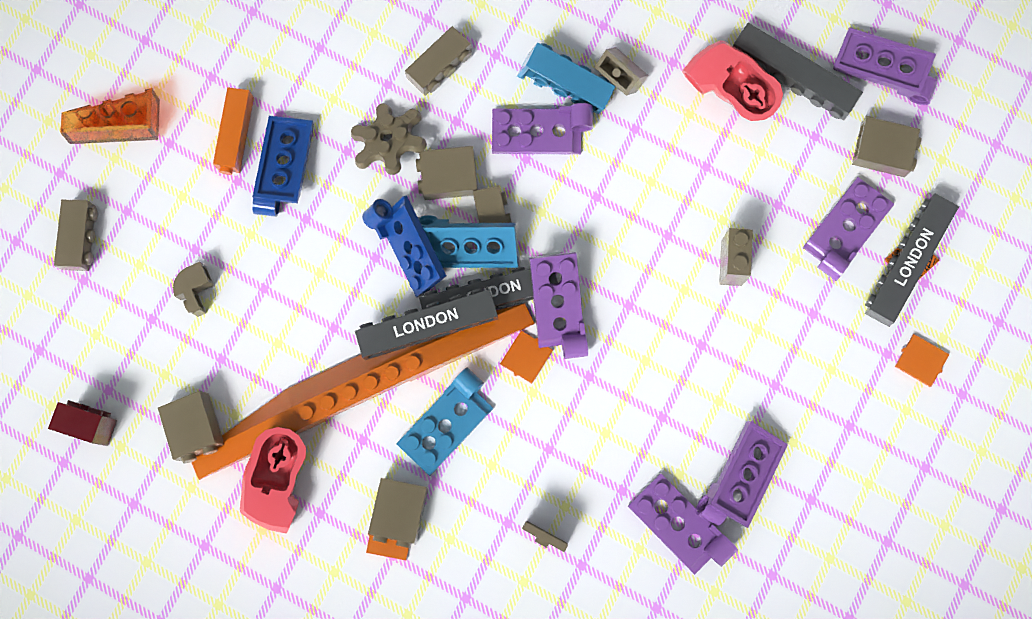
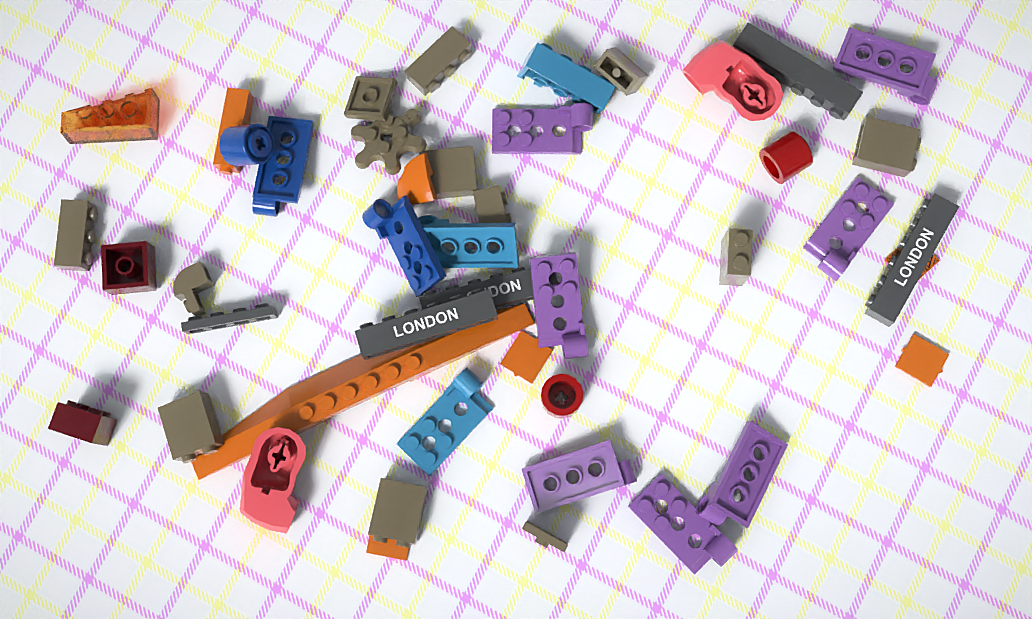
none -> dark red brick [101,241,157,295]
none -> dark grey plate [181,303,278,335]
none -> blue piece [219,123,275,167]
none -> dark tan plate [344,76,398,121]
none -> orange brick [397,152,437,205]
none -> medium lavender hinge [521,440,637,514]
none -> red piece [541,374,583,419]
none -> red piece [759,131,813,184]

